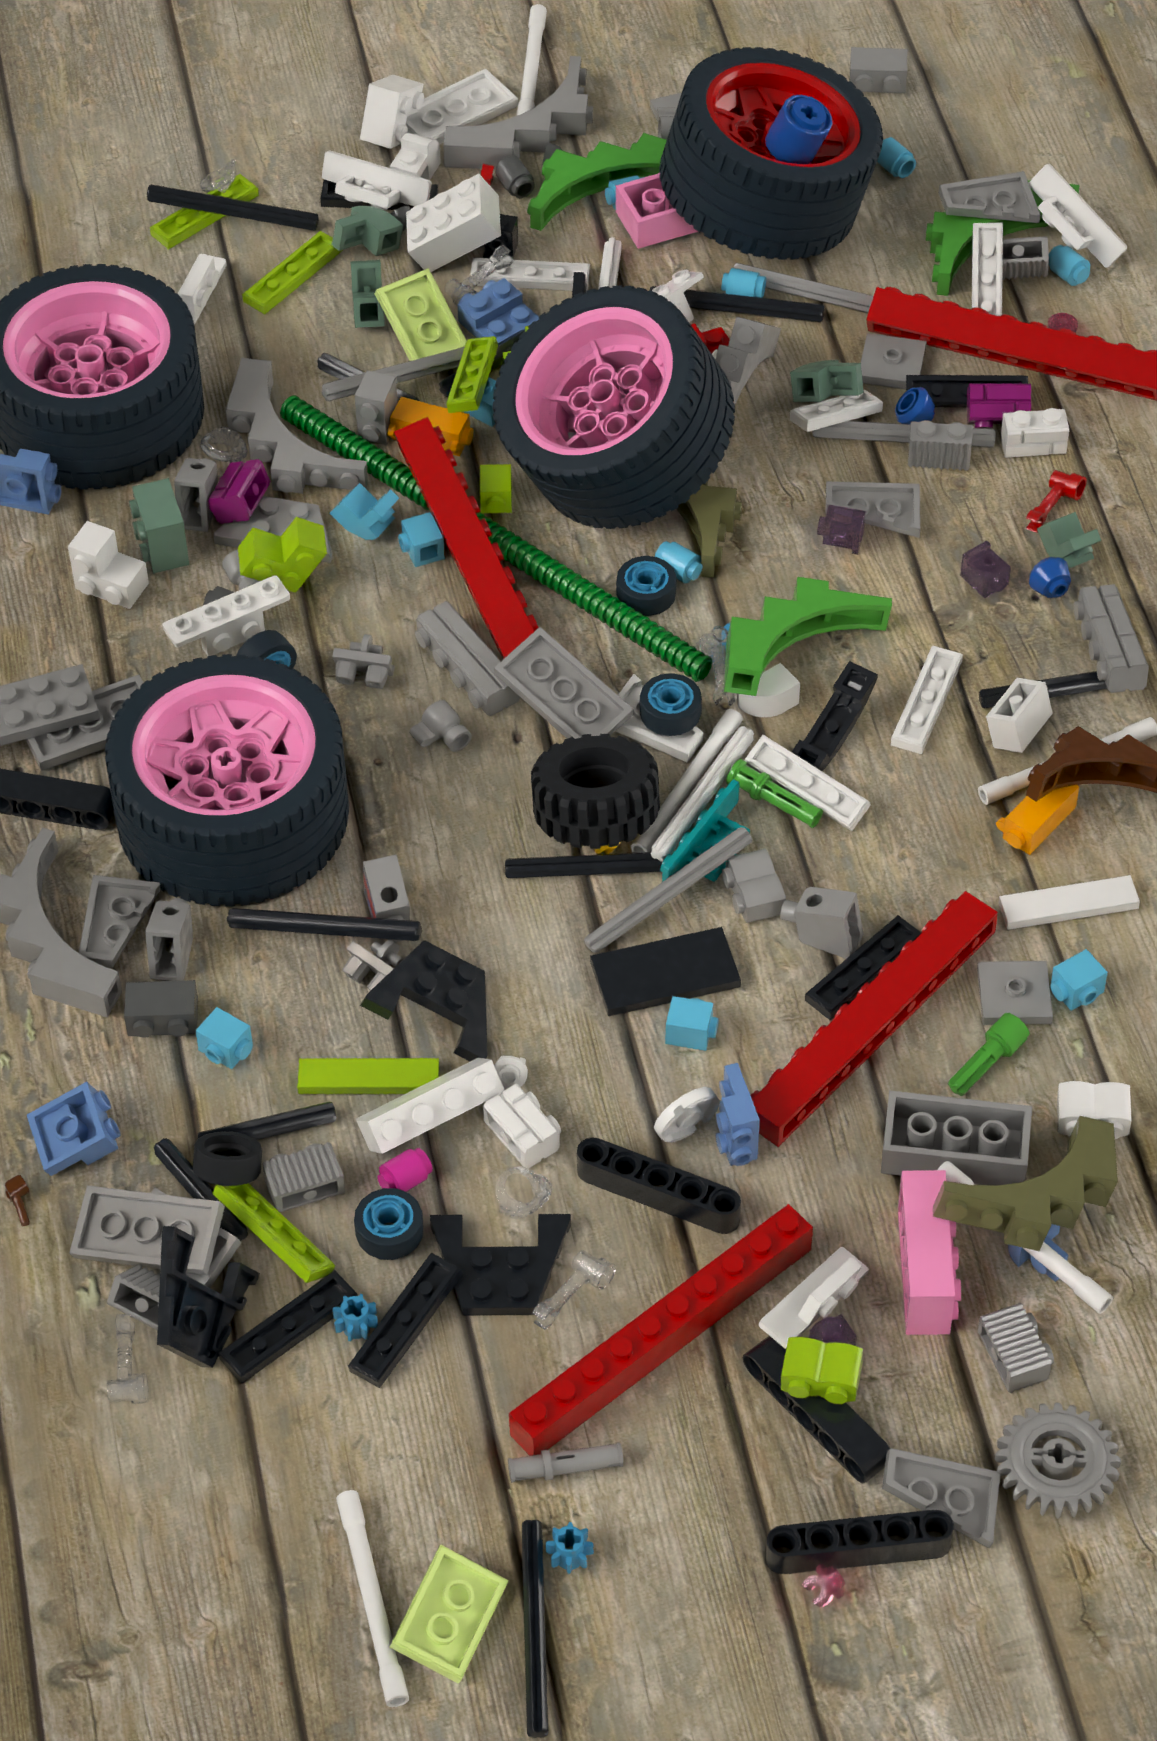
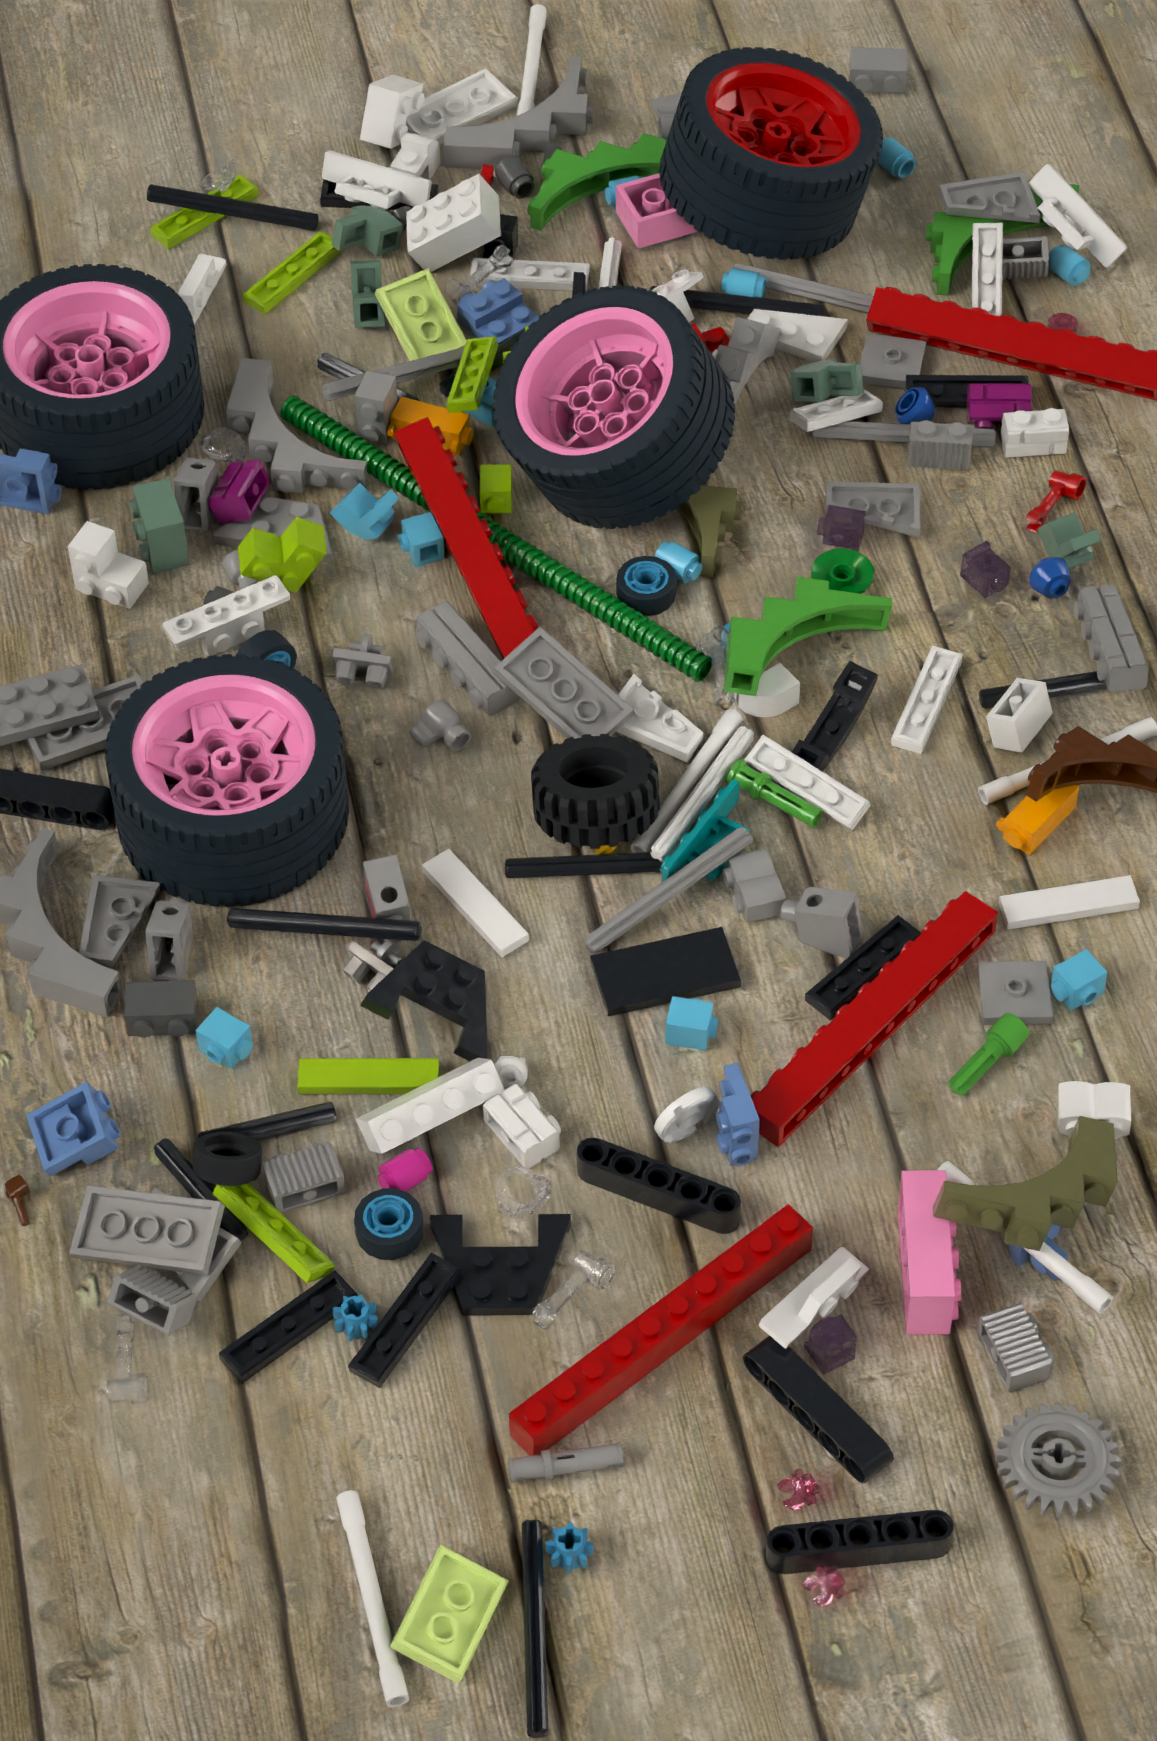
black wing [157,1226,260,1368] -> none
black wheel [640,673,702,736] -> none
blue piece [765,95,832,164] -> none
lime brick [781,1337,863,1404] -> none
light grey brick [881,1090,1032,1186] -> none
light grey wing [882,1448,1000,1548] -> none
none -> white tile [422,849,529,958]
none -> white wing [747,309,848,362]
none -> clear pink plate [777,1469,819,1510]
none -> green dish [811,548,874,594]

